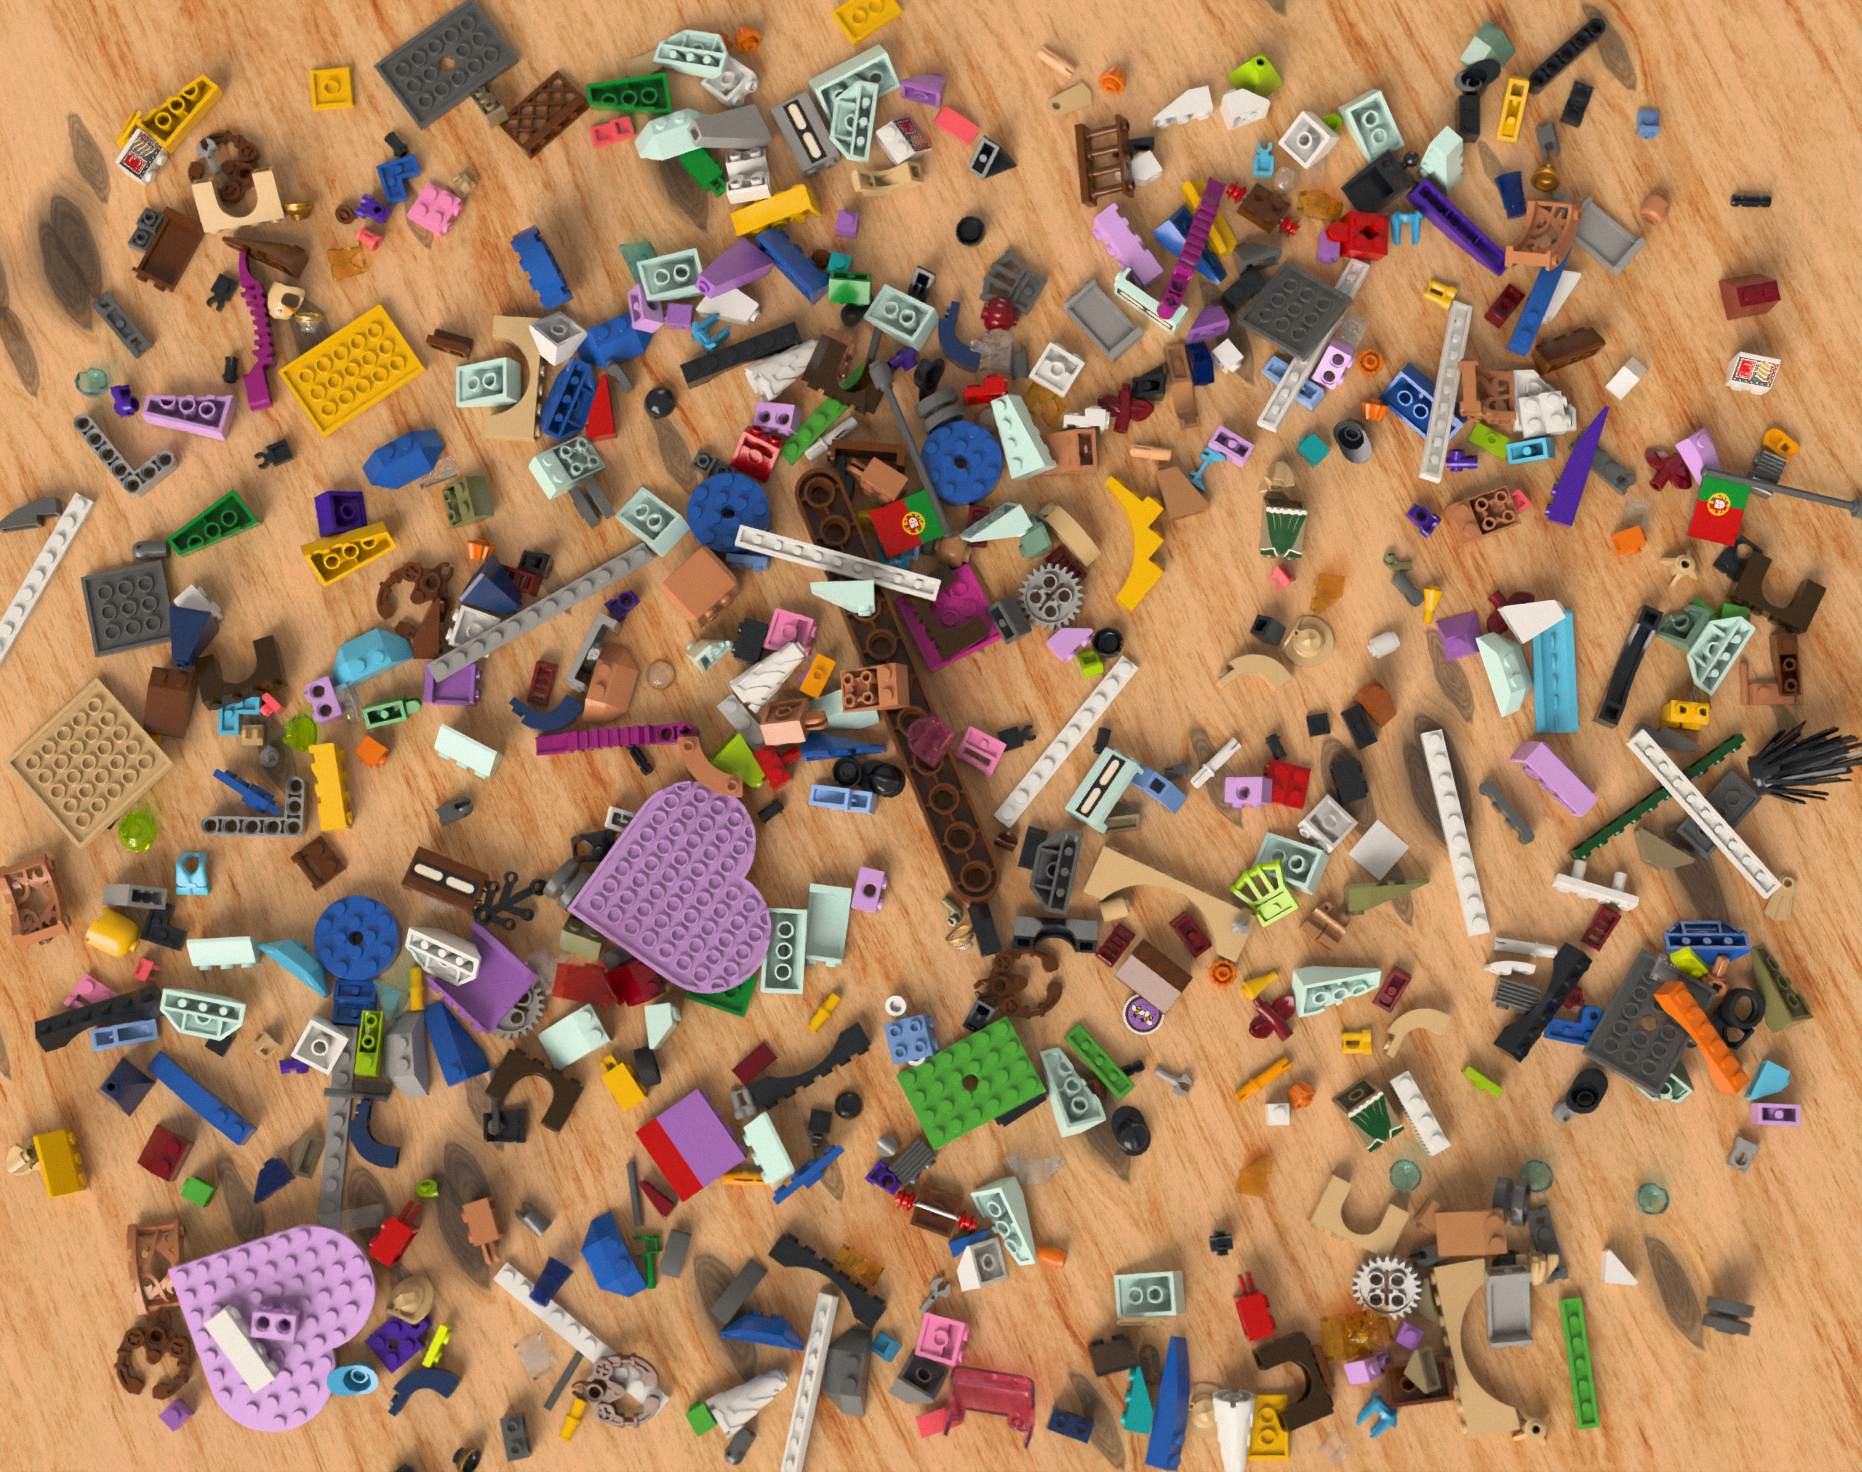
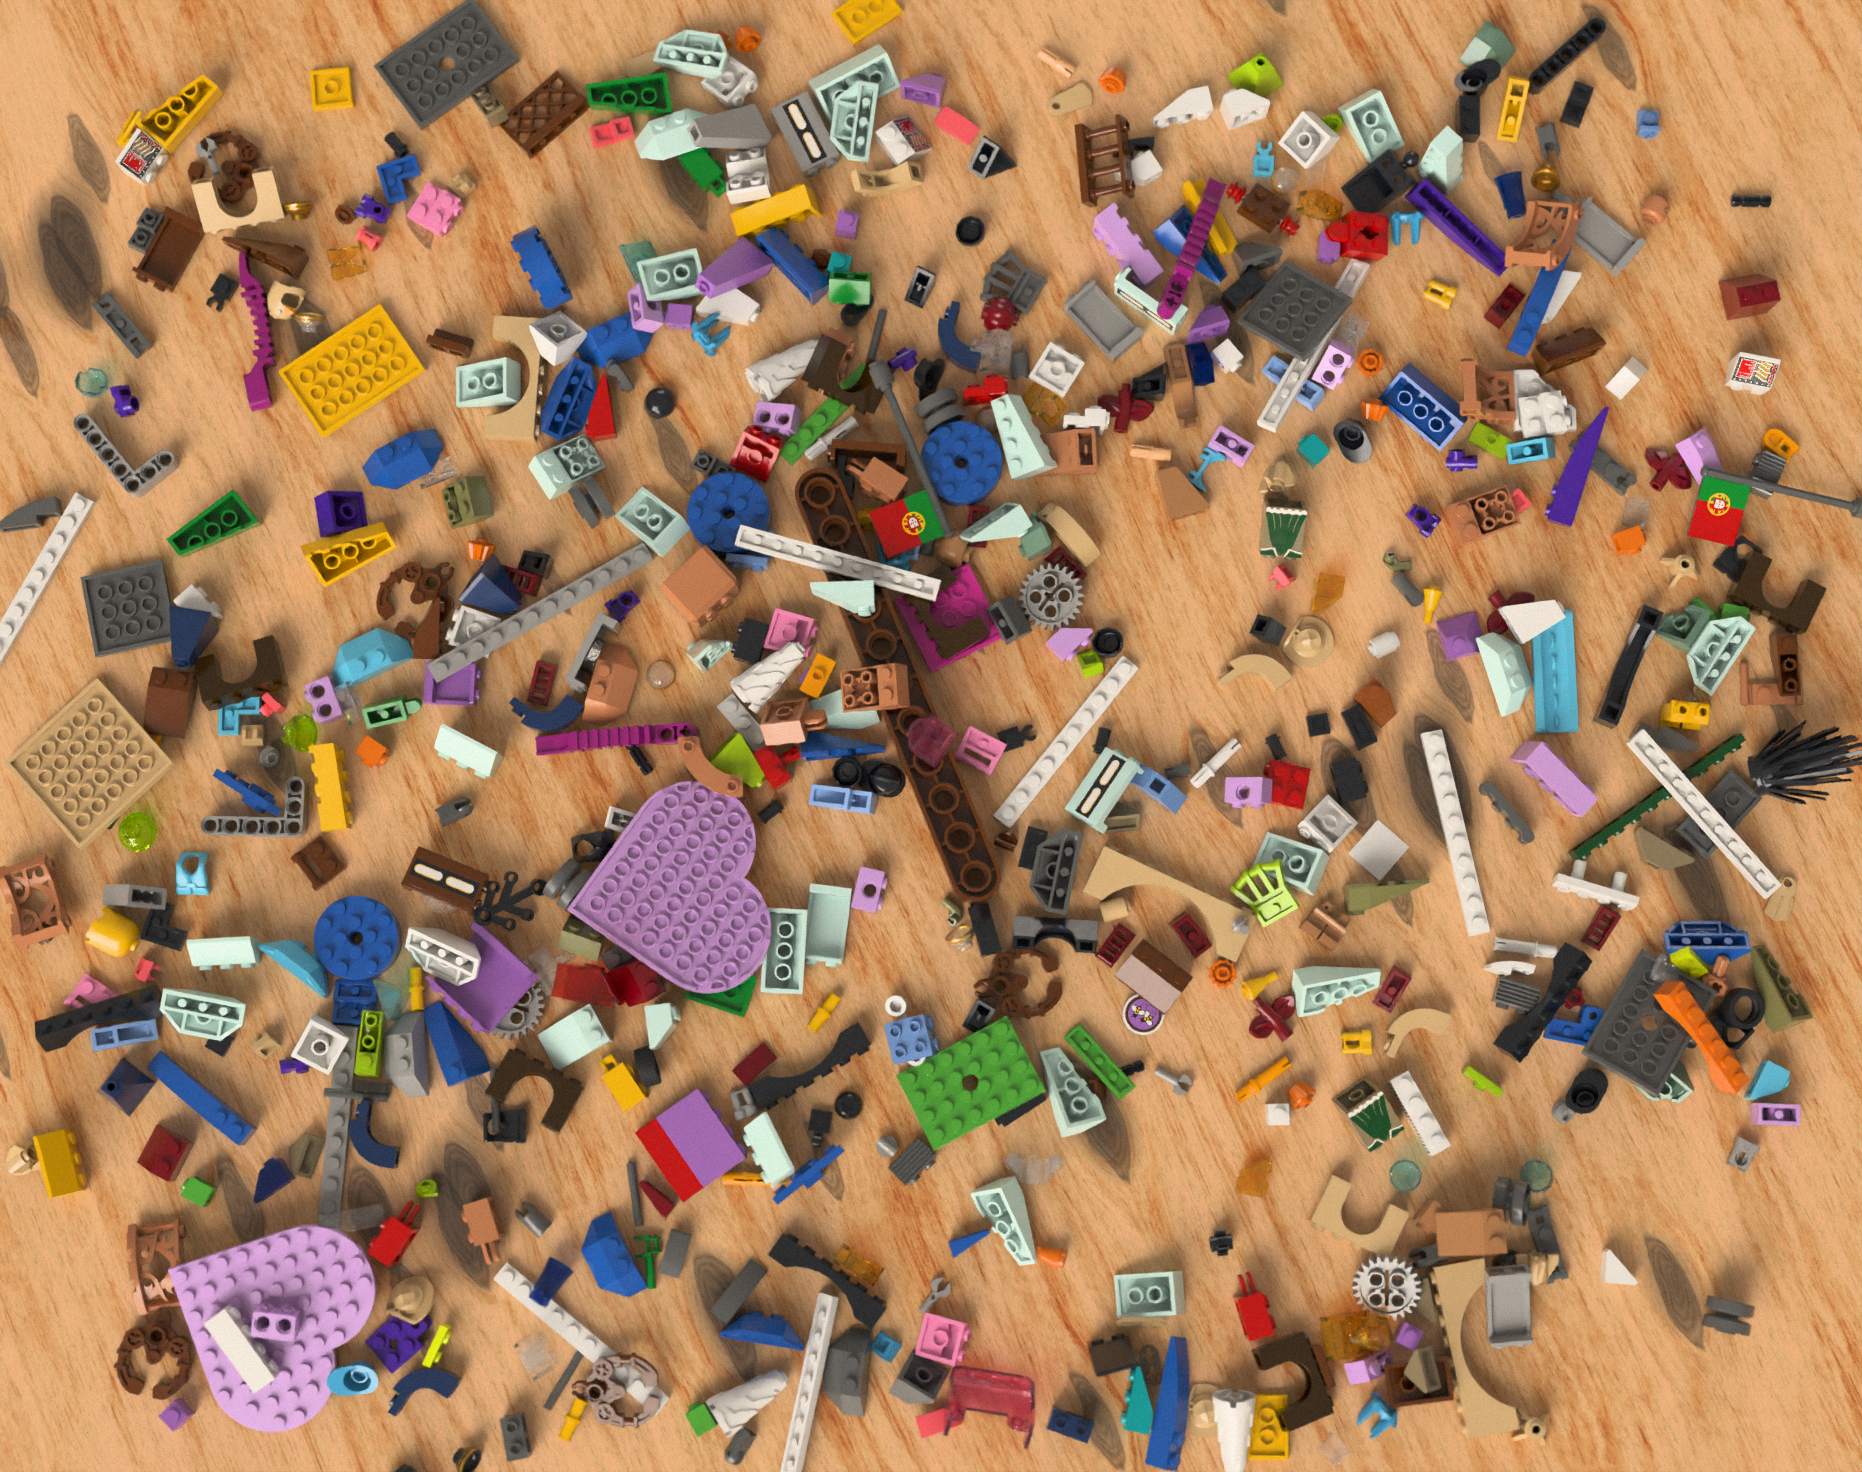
dark grey piece [132,539,171,560] -> none
lavender wedge [141,395,237,441] -> none
black pin [222,356,239,384] -> none
black plate [254,439,294,469] -> none
black arch [680,322,802,389] -> none
light aqua slope [864,284,940,352] -> none
dark purple plate [865,1160,902,1195] -> none
reddish brown plate [895,1184,979,1238] -> none
white slope [957,1237,1008,1291] -> none
yellow arch [1104,476,1164,613] -> none
black piece [1111,1106,1151,1156] -> none
white plate [1419,301,1473,483] -> none
bright green plate [1558,1297,1600,1429] -> none
clear light blue hair [1634,1183,1670,1215] -> none

